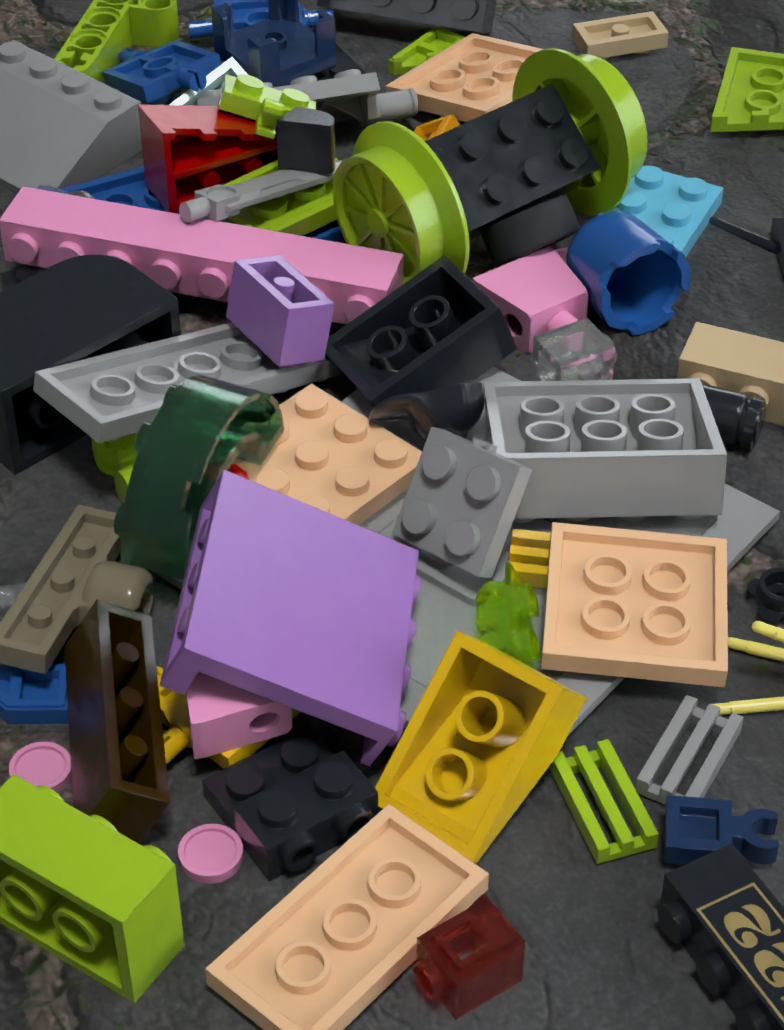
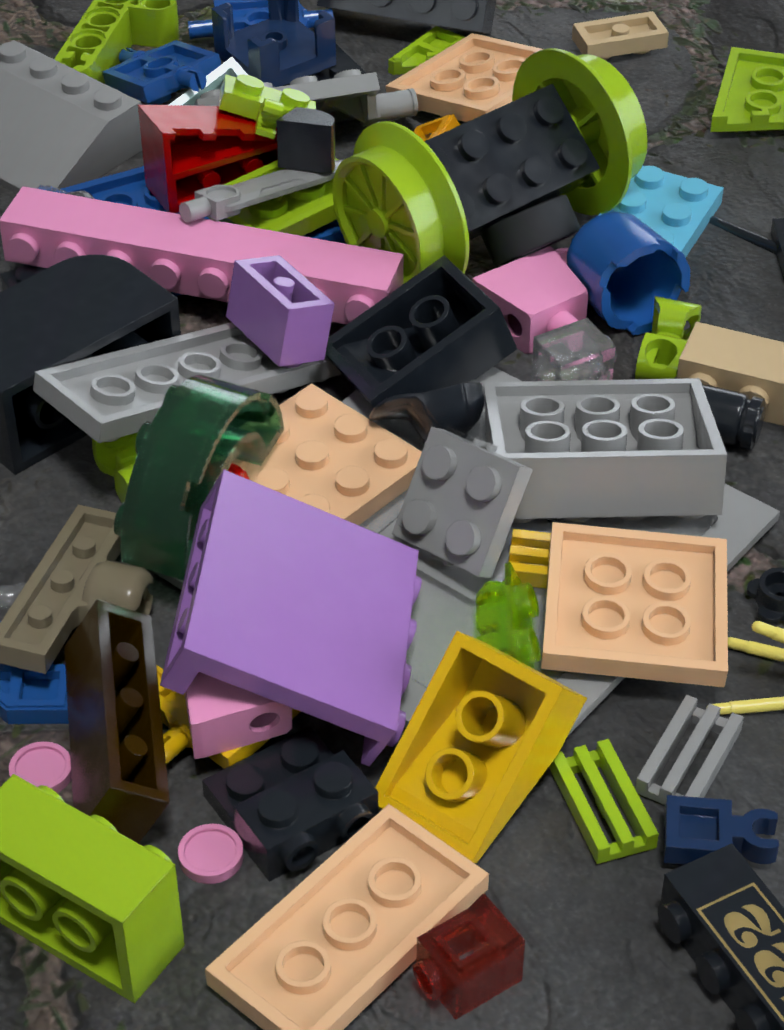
none -> lime leg [635,296,702,379]

